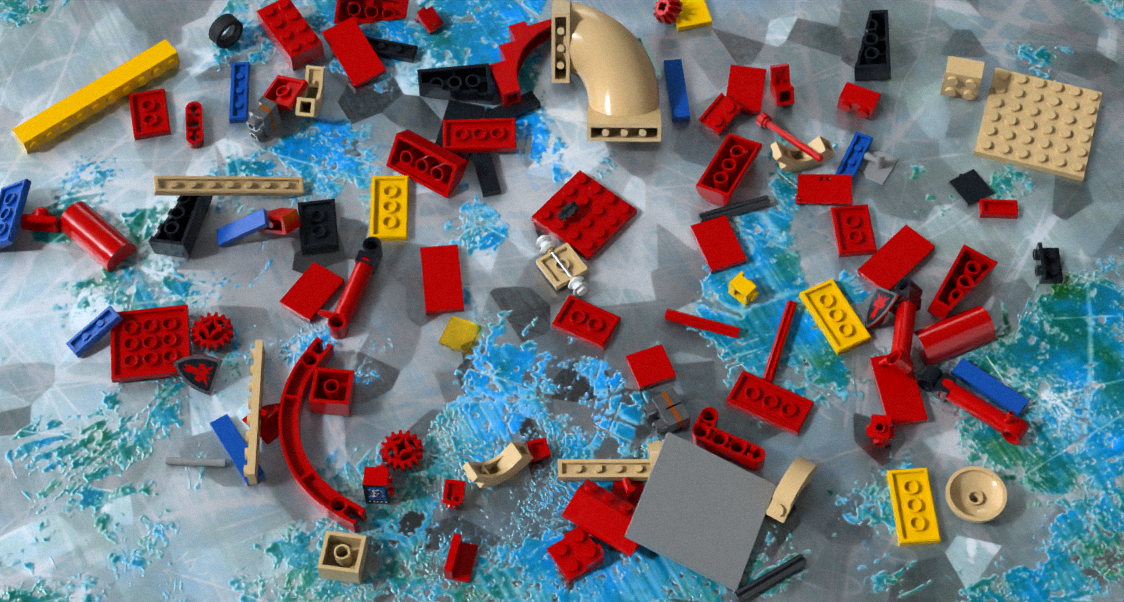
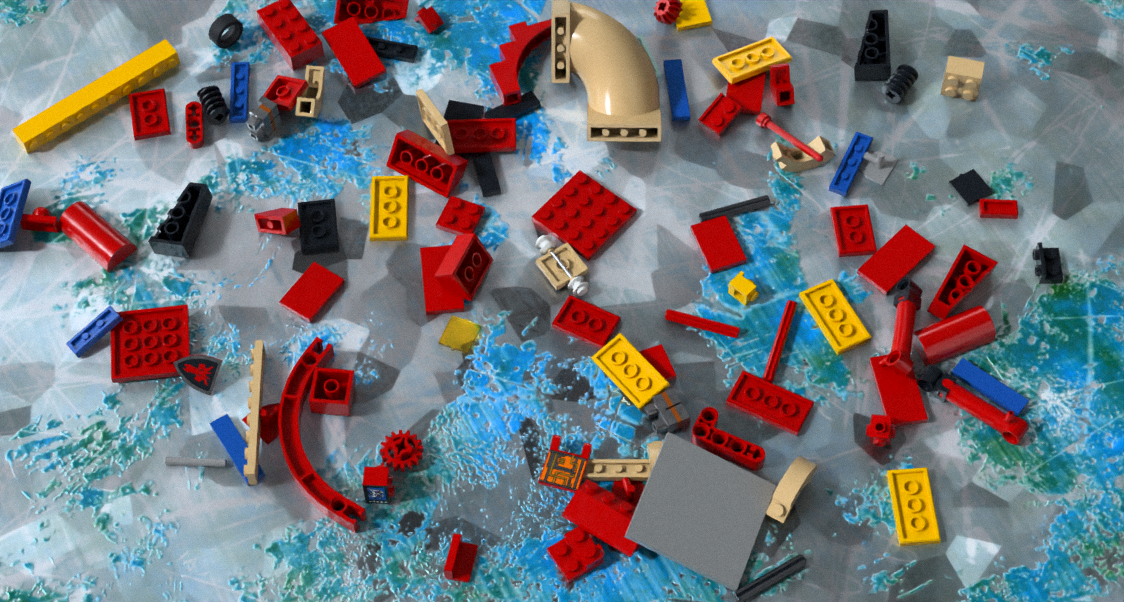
tan tile [153,176,304,196] -> none
red gear [191,312,234,353] -> none
tile [216,208,269,248] -> none
red piece [317,237,383,340] -> none
tan brick [317,530,369,584] -> none
black wedge [417,63,493,105] -> none
red bracket [441,479,466,509] -> none
tan arch [463,442,533,488] -> none
red plate [526,437,551,462] -> none
black piece [557,201,579,221] -> none
red brick [696,133,762,206] -> none
red door [795,174,853,206] -> none
red brick [837,82,881,120] -> none
shield [865,286,899,329] -> none
tan dish [945,466,1007,523] -> none
tan plate [973,68,1102,181] -> none
none -> black piece [197,85,229,125]
none -> tan tile [416,89,455,155]
none -> red slope [435,233,493,301]
none -> red plate [436,196,485,235]
none -> flag [538,435,592,493]
none -> yellow tile [591,333,670,411]
none -> yellow tile [712,36,792,84]
none -> black piece [882,64,918,104]

